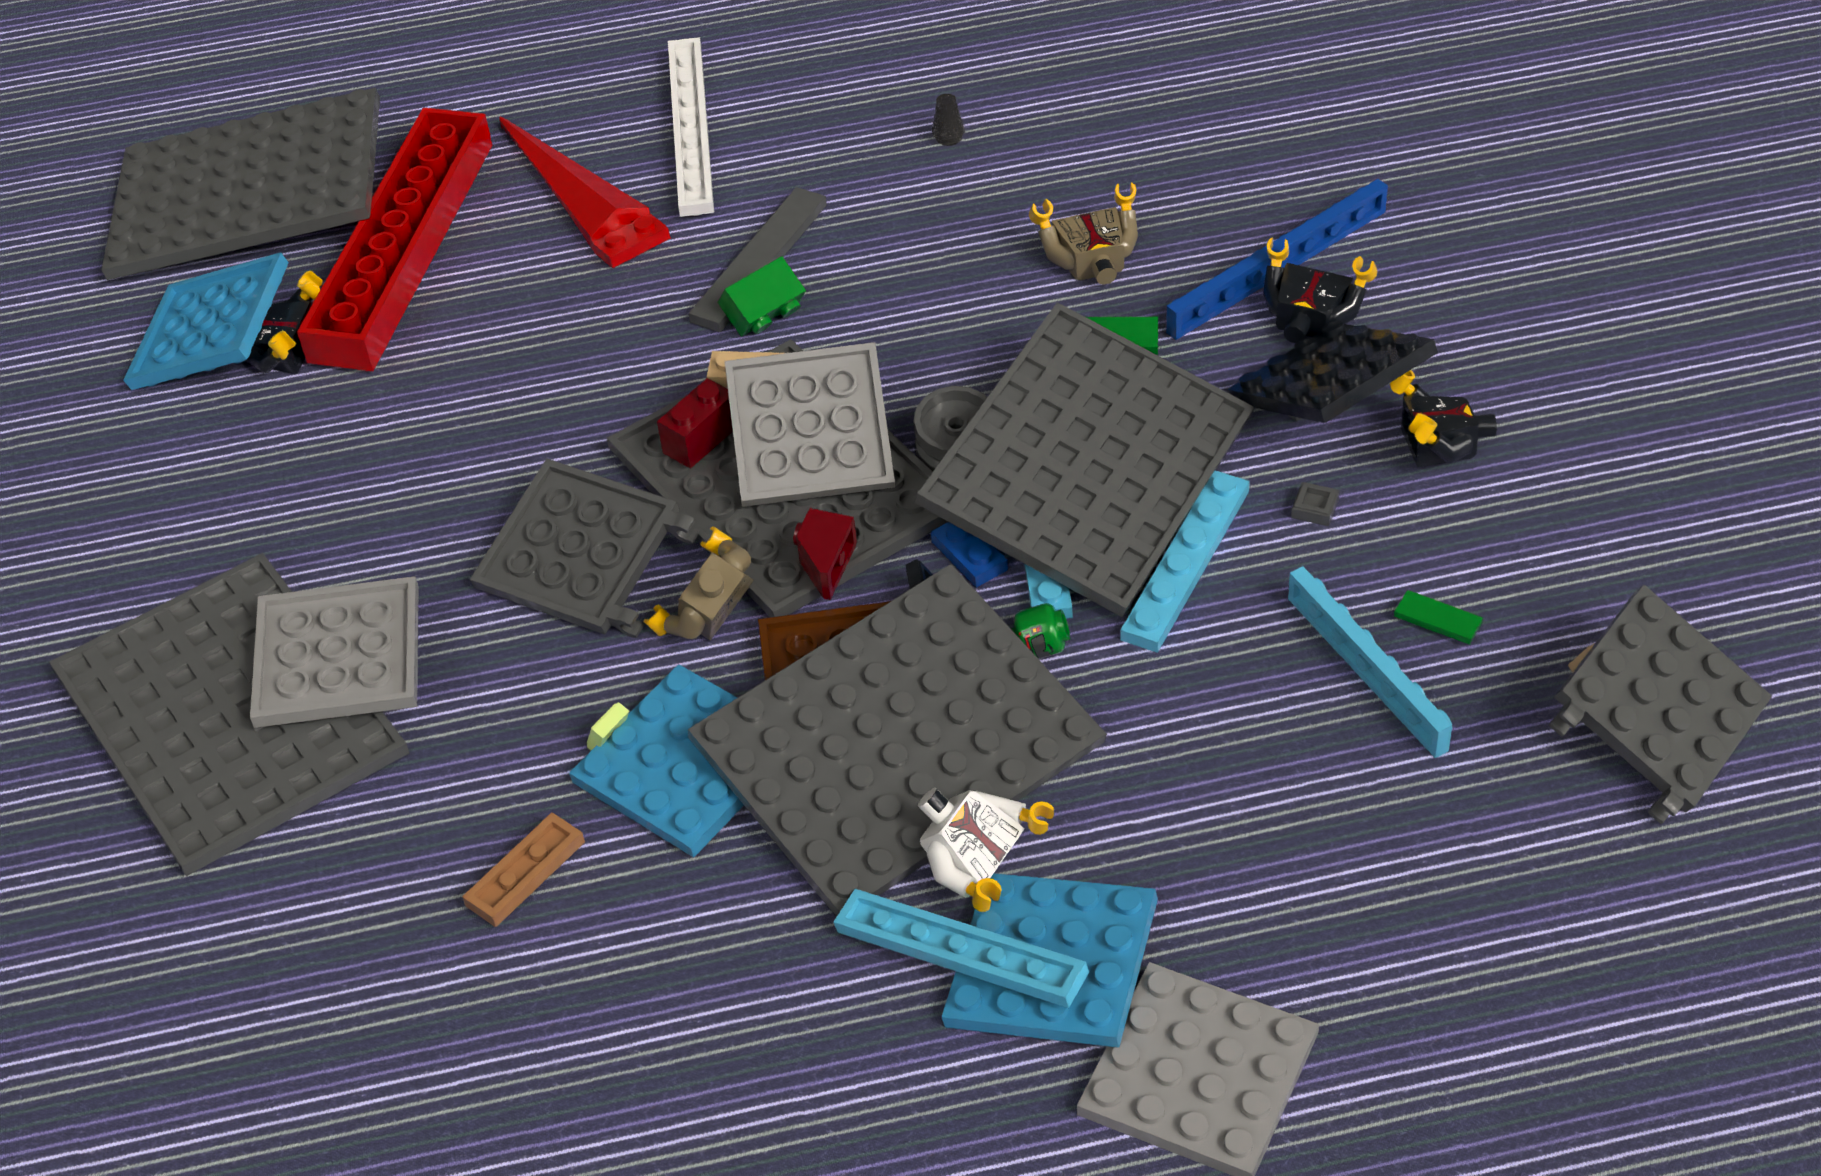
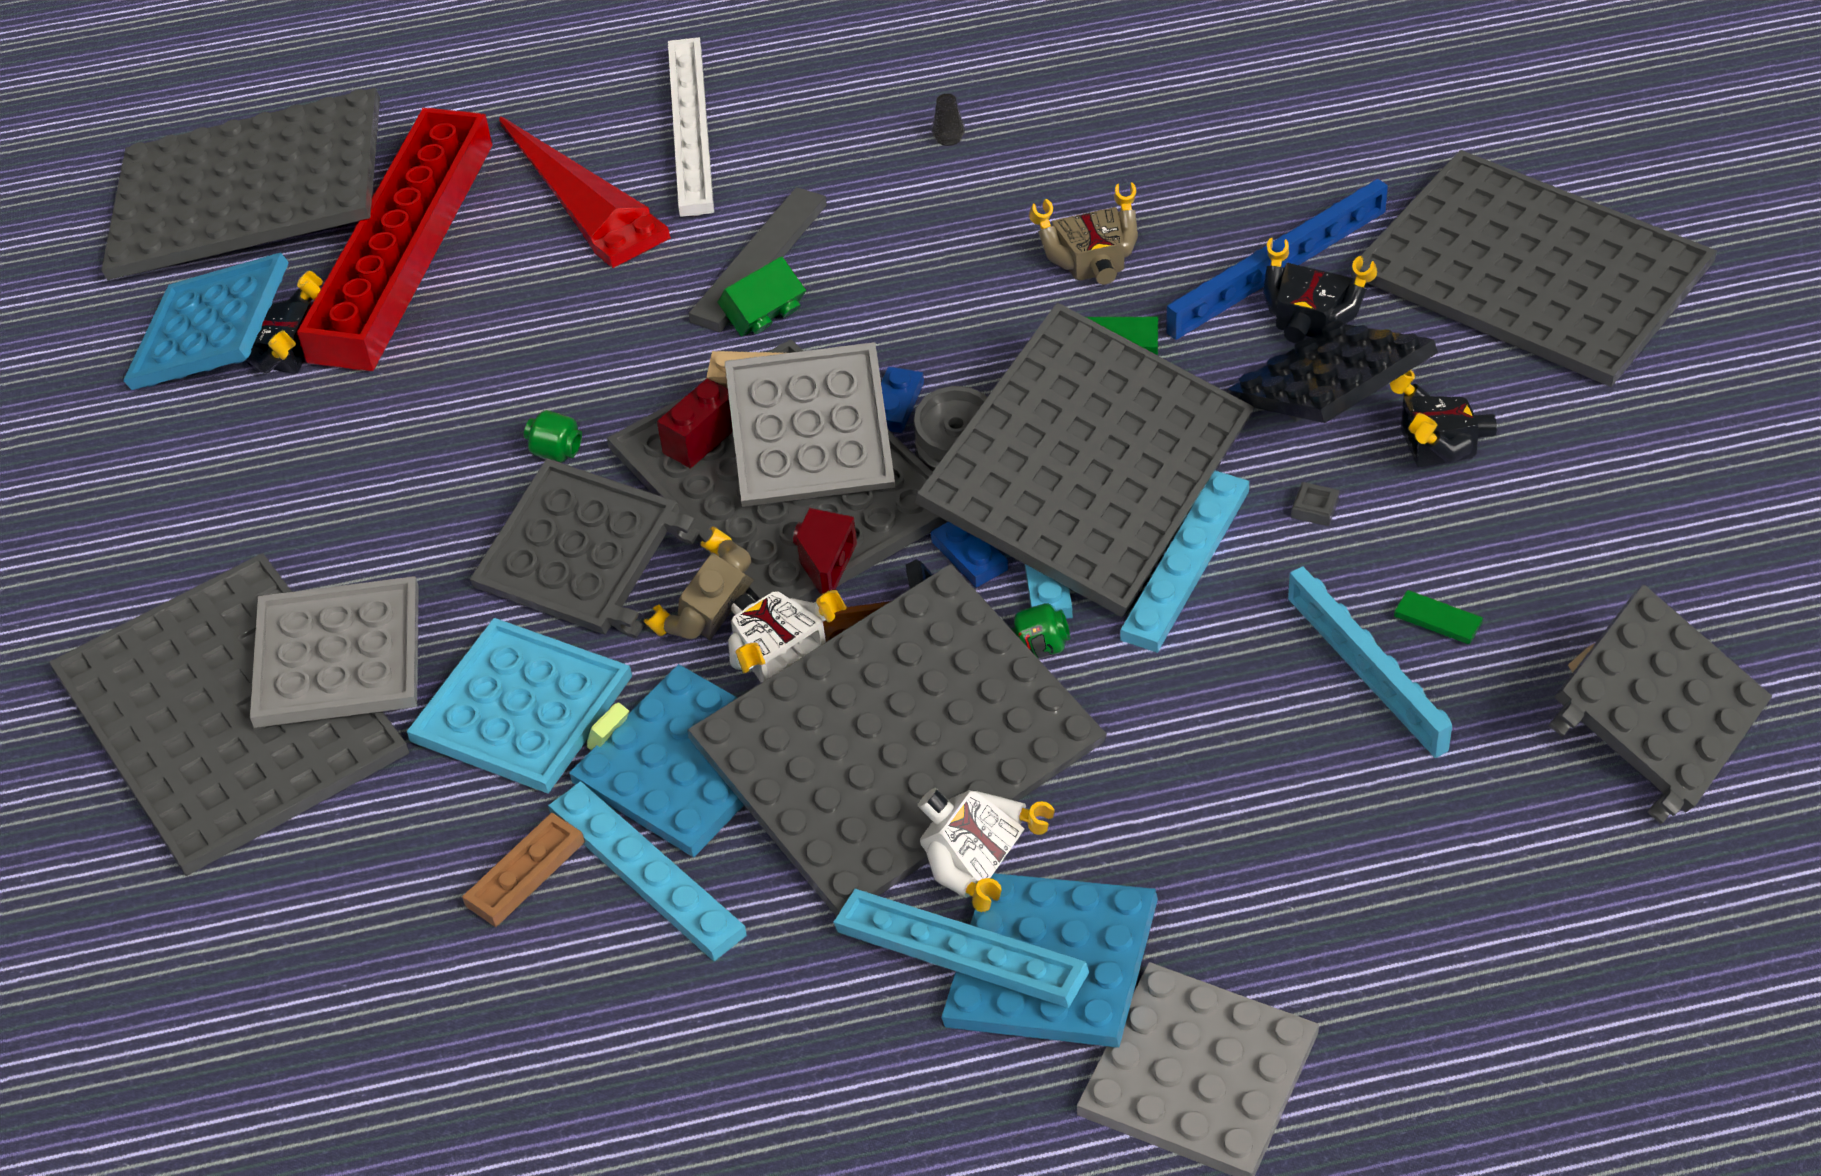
none -> medium azure plate [407,618,632,794]
none -> green head [524,410,582,463]
none -> medium azure plate [548,781,747,962]
none -> white torso [728,590,847,683]
none -> blue plate [881,366,924,433]
none -> dark grey plate [1351,150,1717,387]

